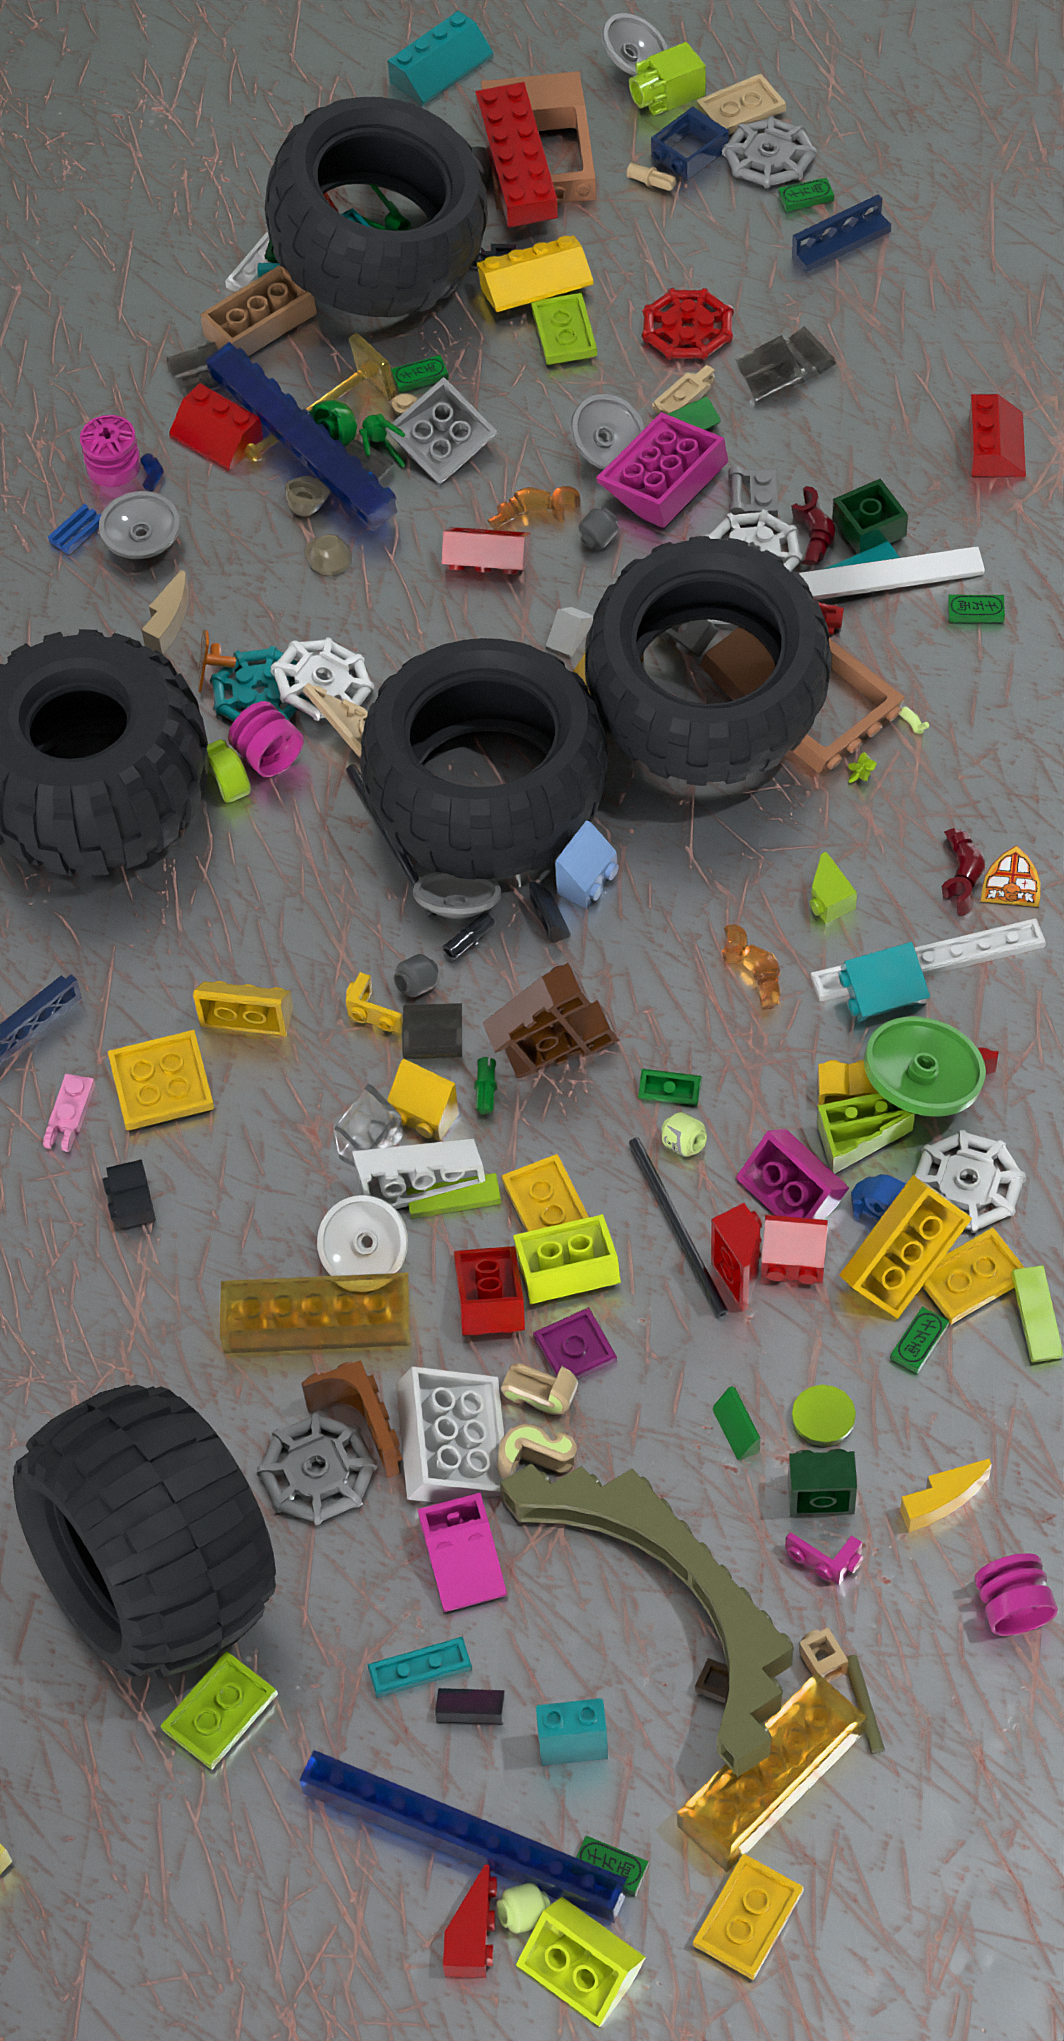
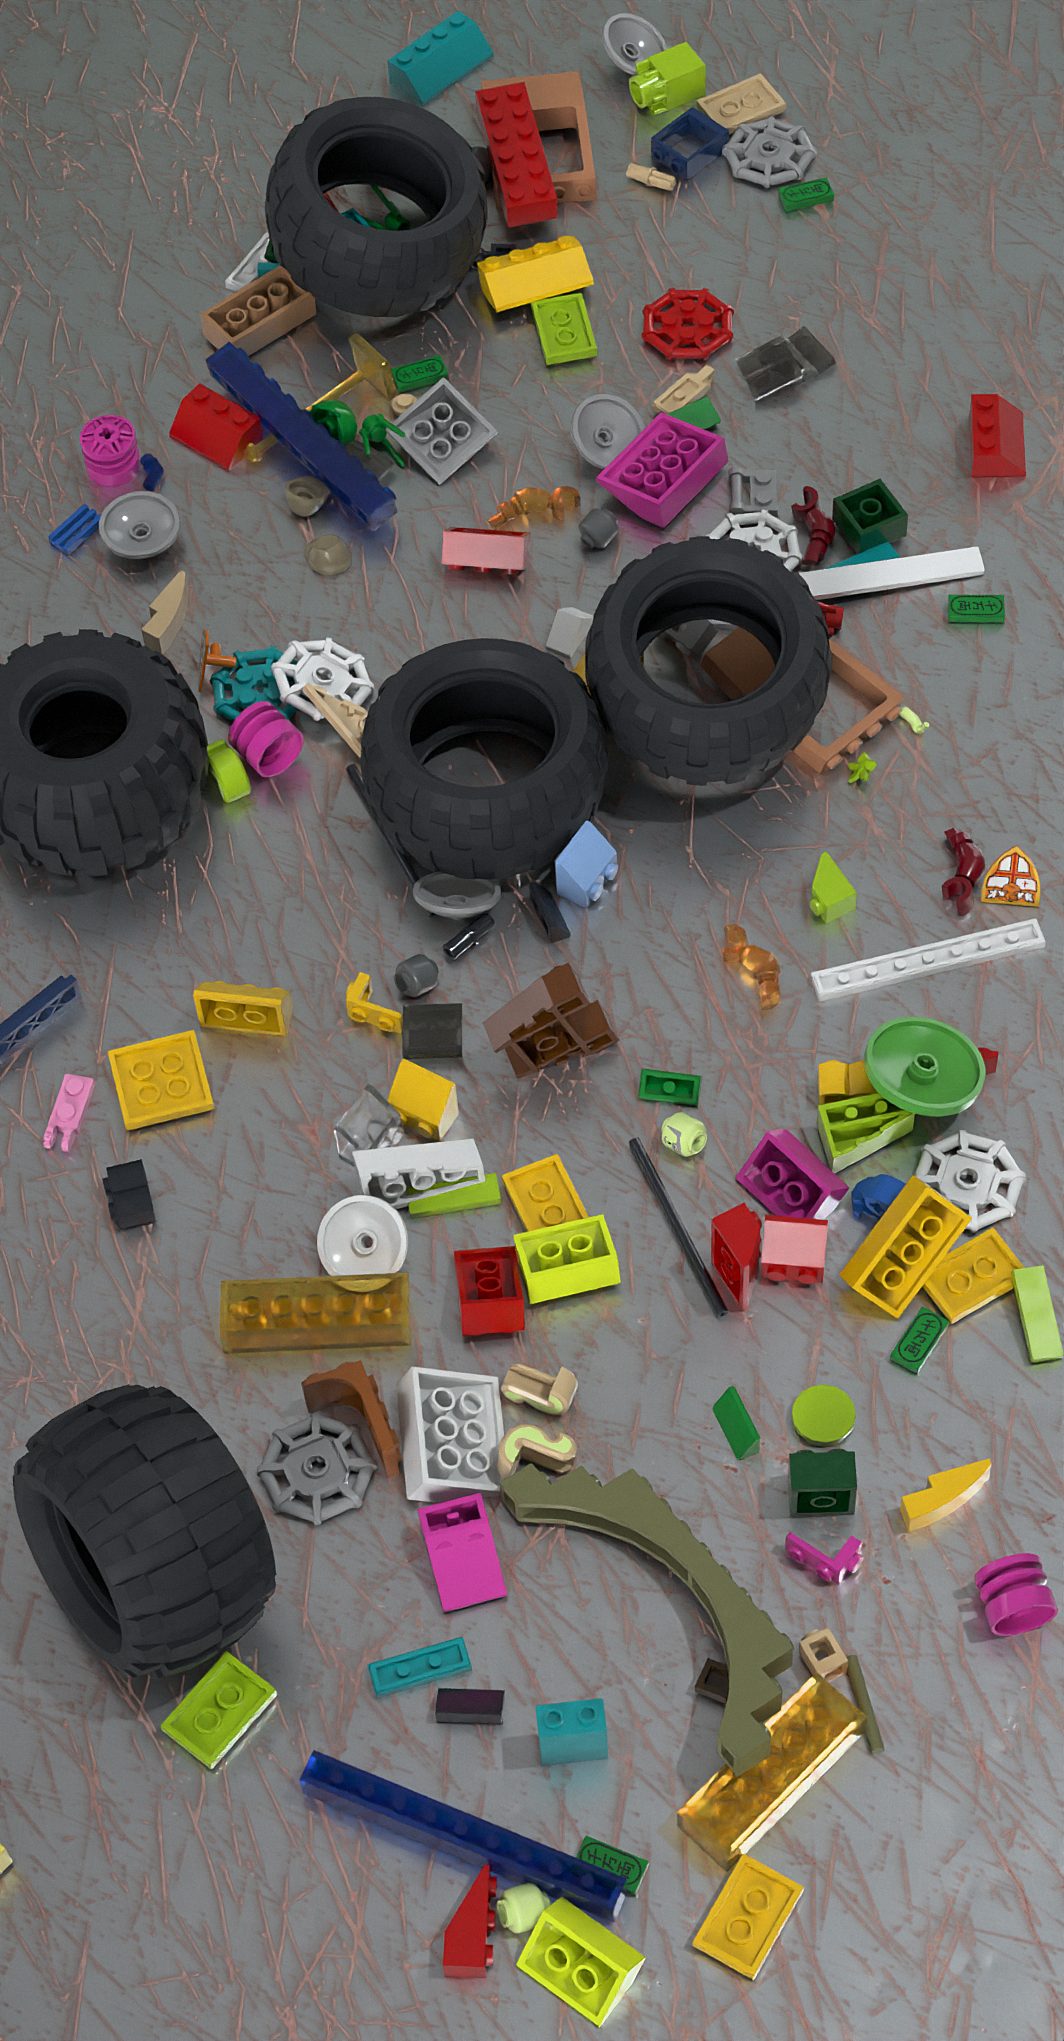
clear smoke slope [166,342,233,398] -> none
green axle [474,1057,498,1115] -> none
magenta tile [533,1307,617,1380] -> none
dark blue fence [792,194,892,273] -> none
teal panel [838,942,931,1023] -> none

